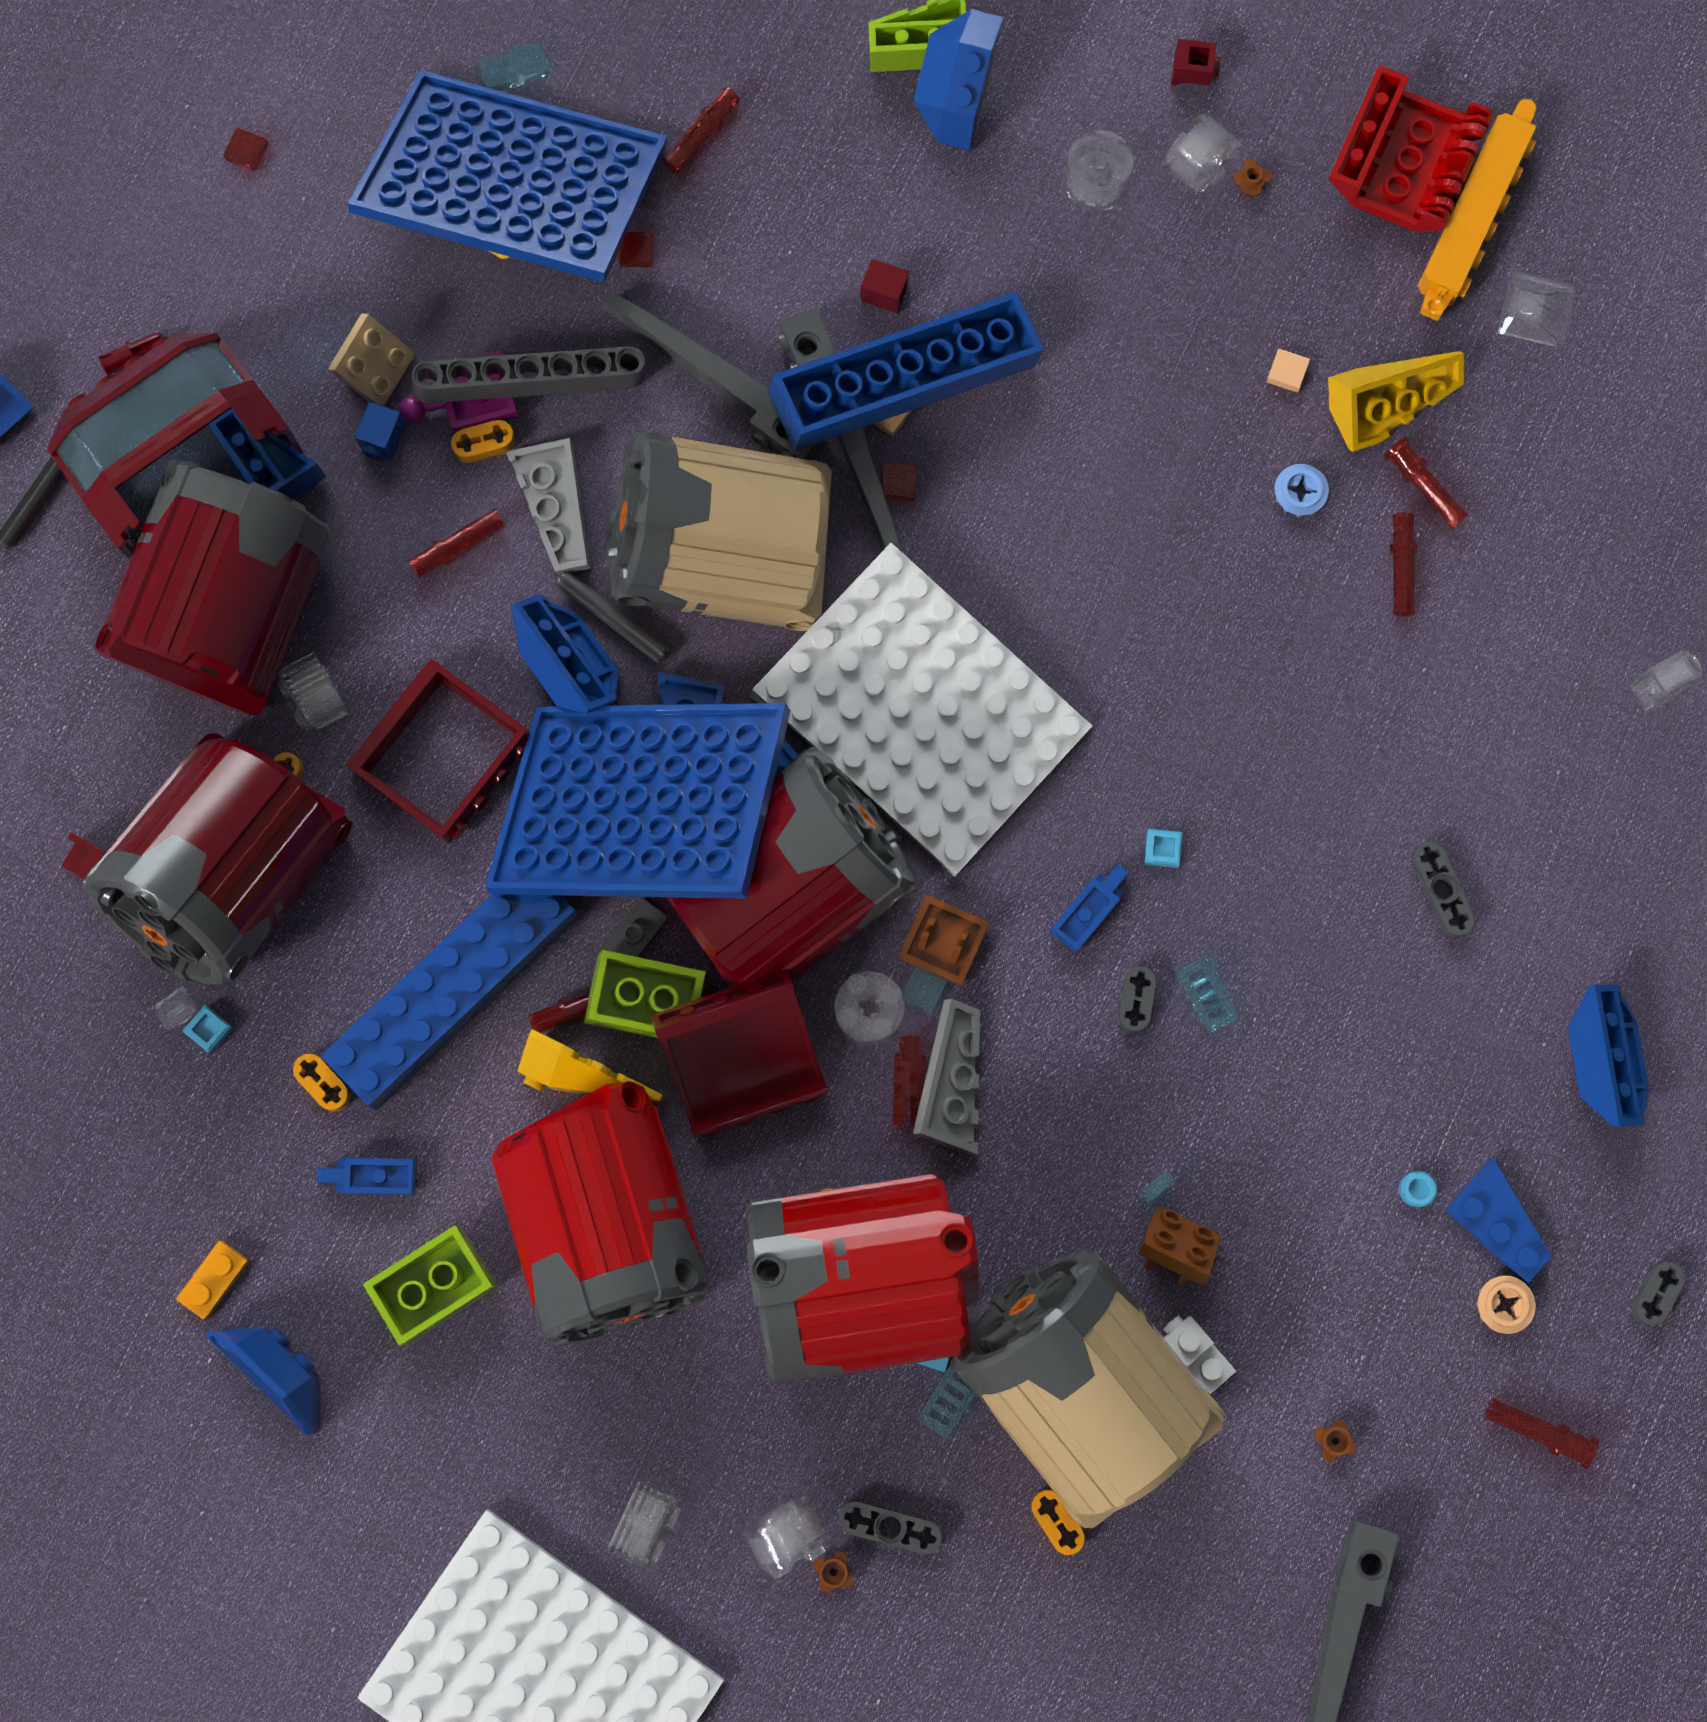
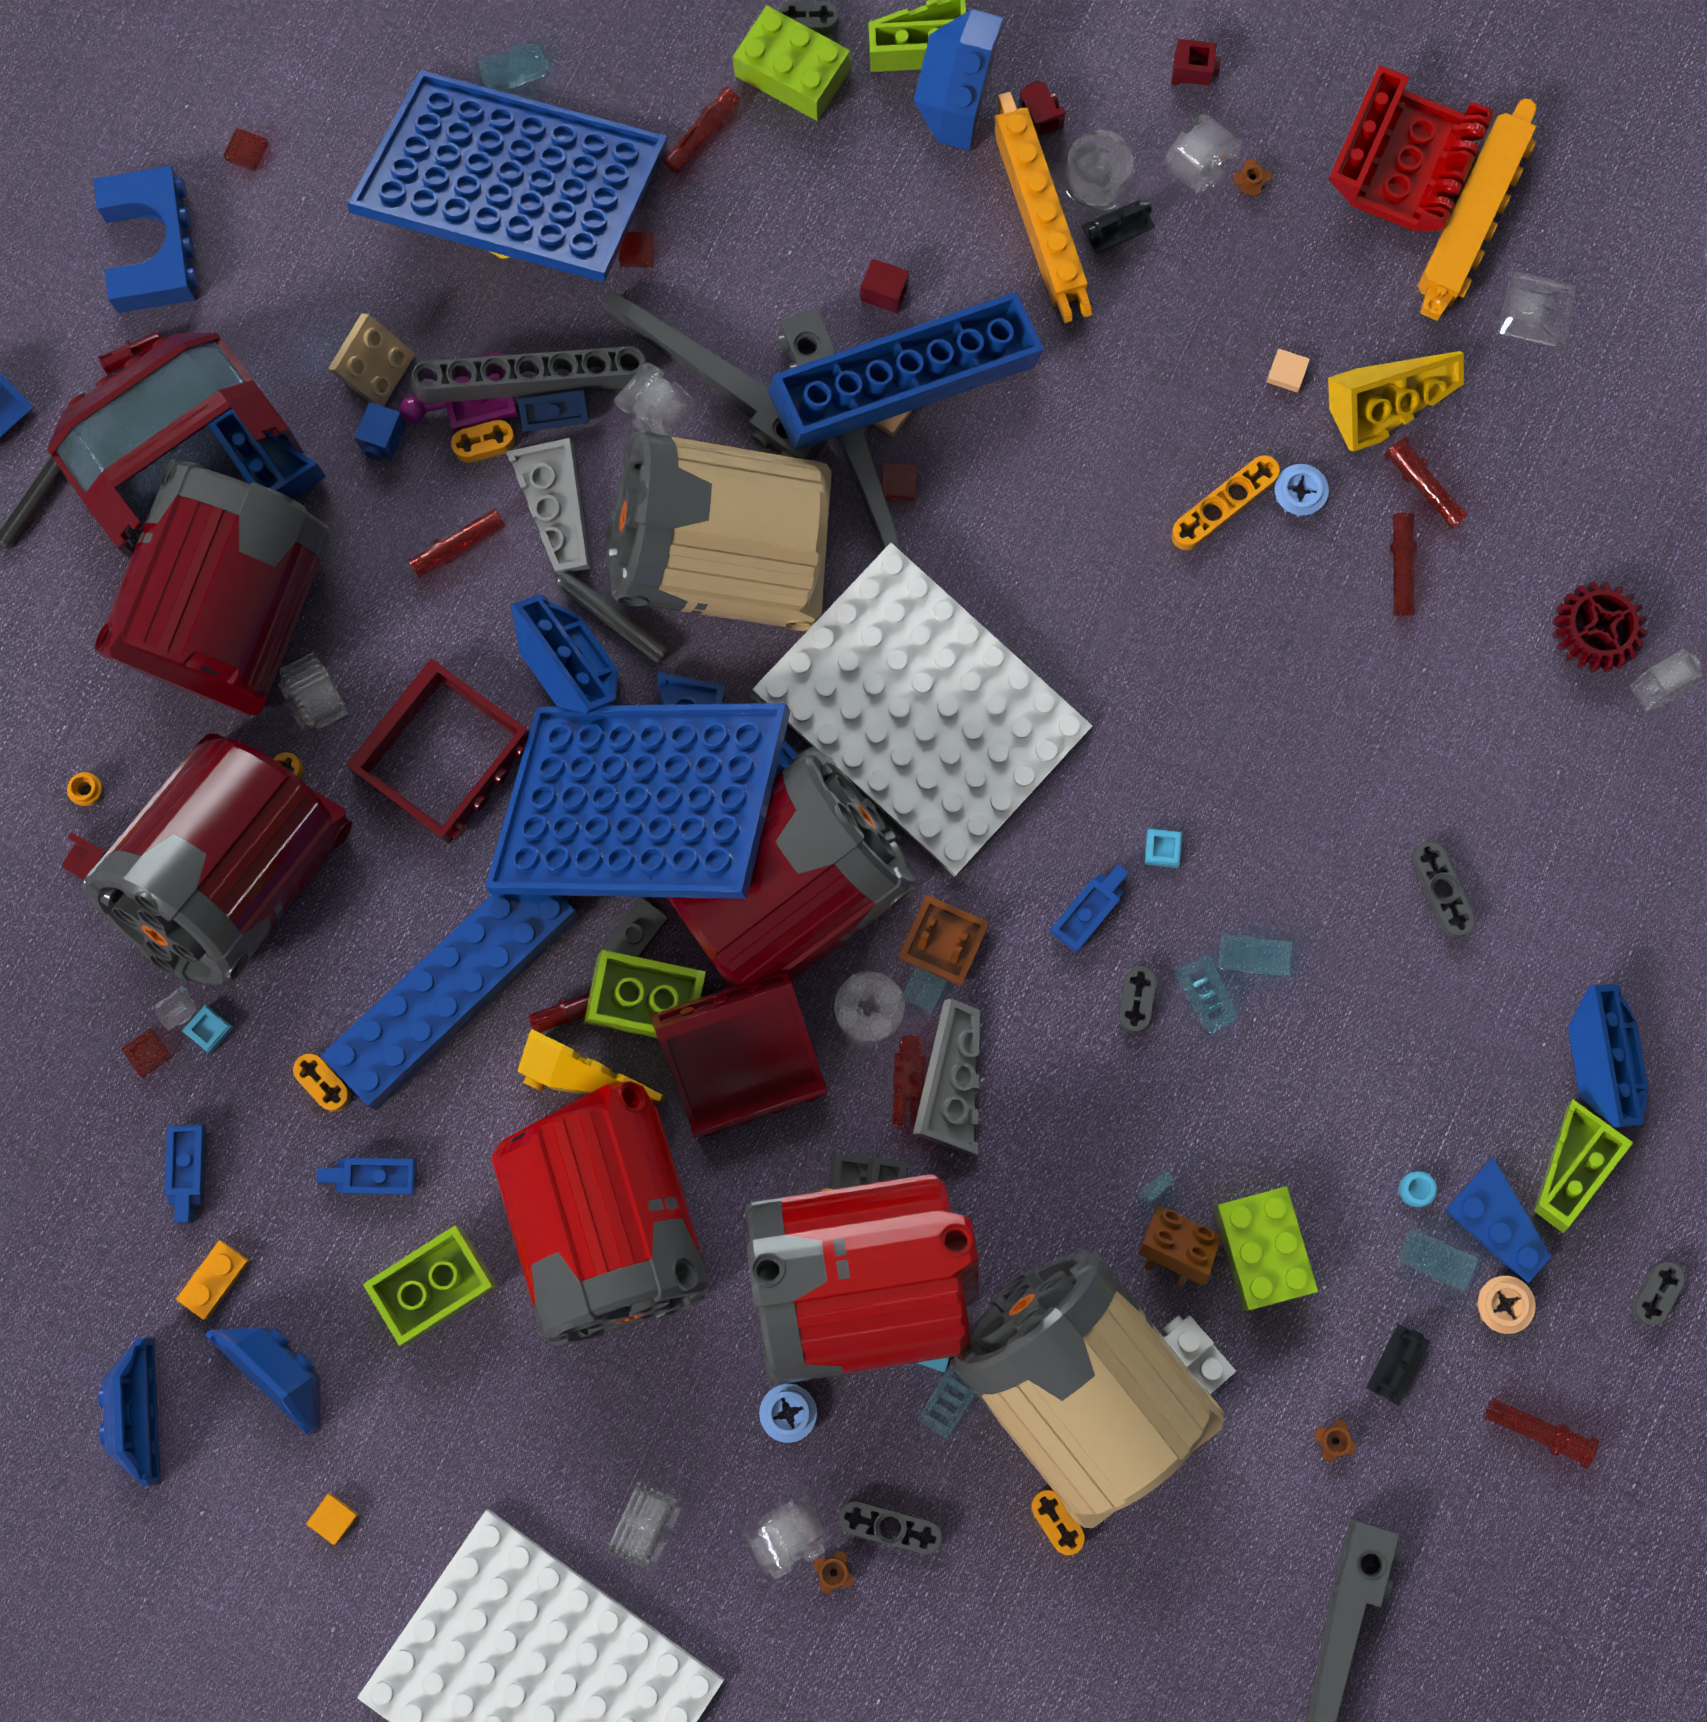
none -> light orange plate [67,772,103,806]
none -> blue arch [93,166,199,313]
none -> blue wedge [98,1338,161,1486]
none -> clear red tile [121,1028,172,1078]
none -> blue hinge [164,1124,206,1224]
none -> light orange tile [306,1493,359,1546]
none -> dark blue plate [517,388,590,432]
none -> clear brick [614,363,695,436]
none -> lime brick [733,5,851,121]
none -> light blue gear [759,1384,817,1443]
none -> dark grey beam [778,1,839,36]
none -> dark grey slope [828,1153,907,1189]
none -> light orange hinge [994,92,1092,323]
none -> dark red brick [1019,81,1066,138]
none -> black hinge [1081,199,1155,254]
none -> light orange beam [1171,455,1280,550]
none -> lime brick [1212,1186,1318,1311]
none -> clear light blue slope [1218,934,1294,978]
none -> black hinge [1366,1324,1431,1406]
none -> clear light blue slope [1397,1228,1479,1293]
none -> lime wedge [1534,1099,1633,1233]
none -> dark red gear [1552,581,1648,673]

